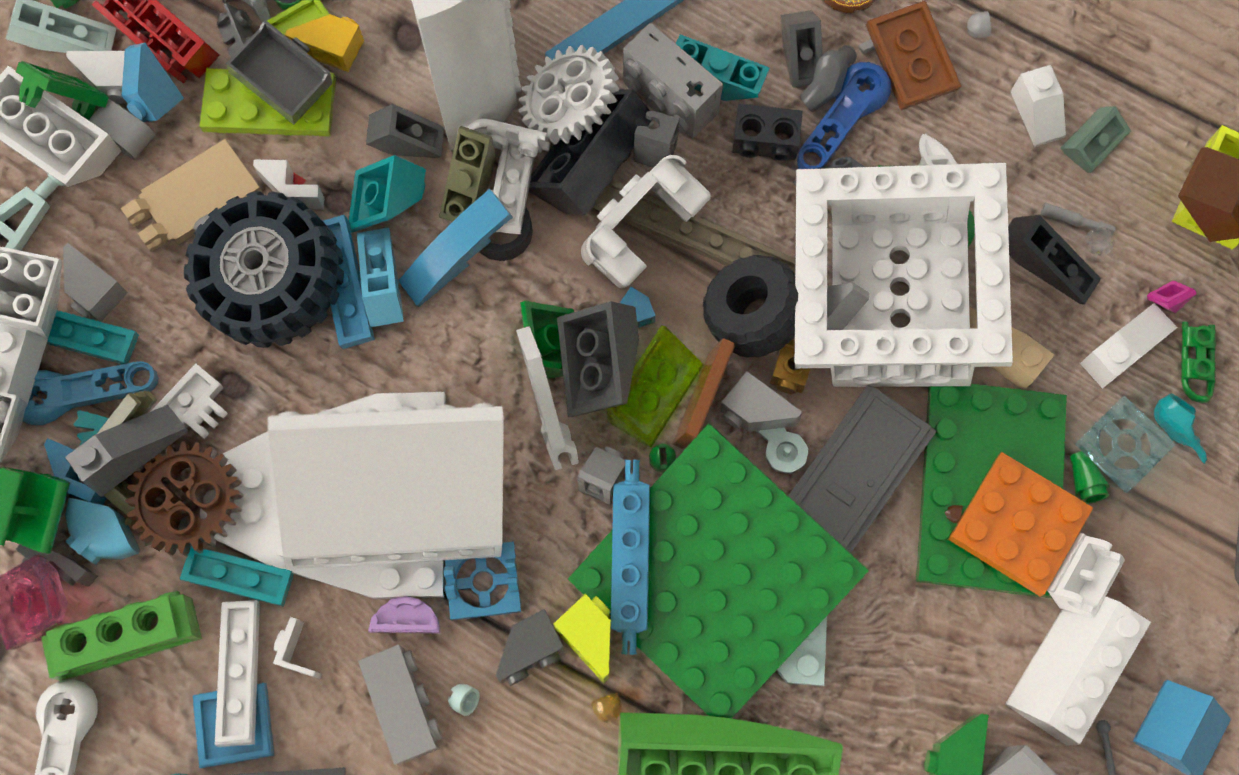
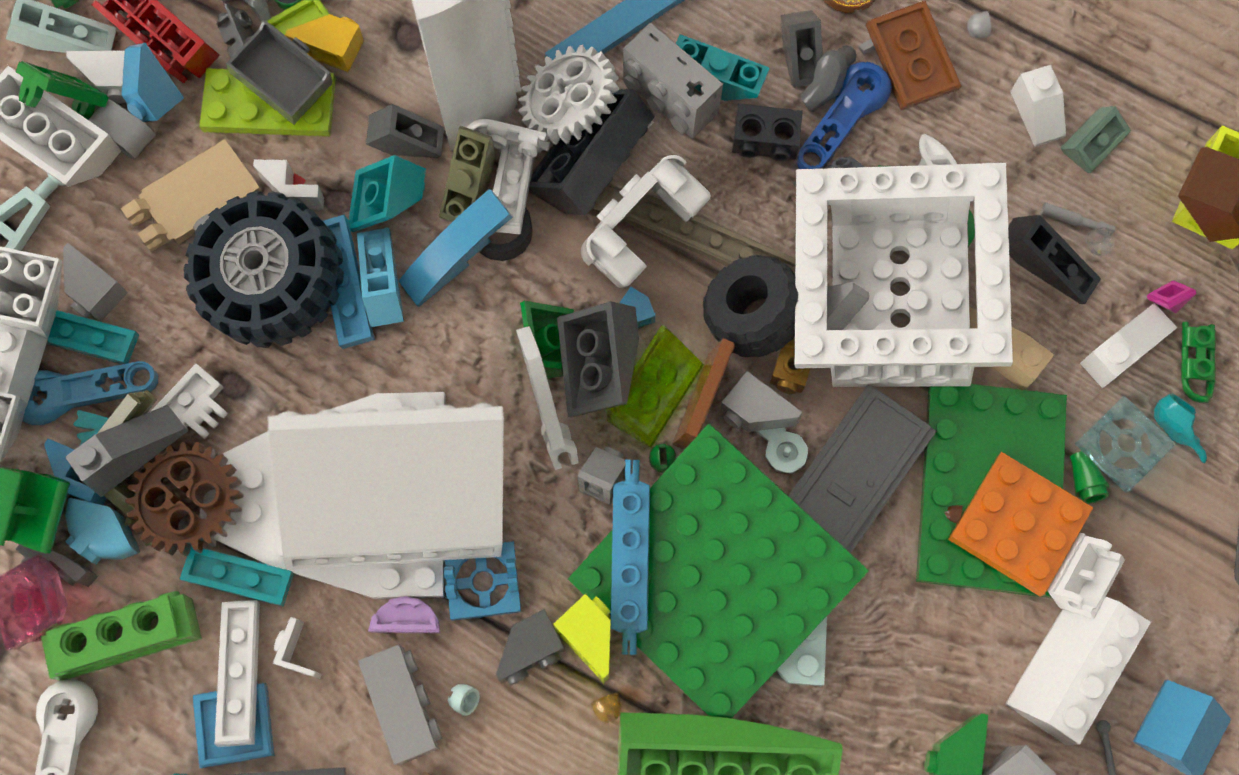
dark grey hinge [634,111,680,168] -> none

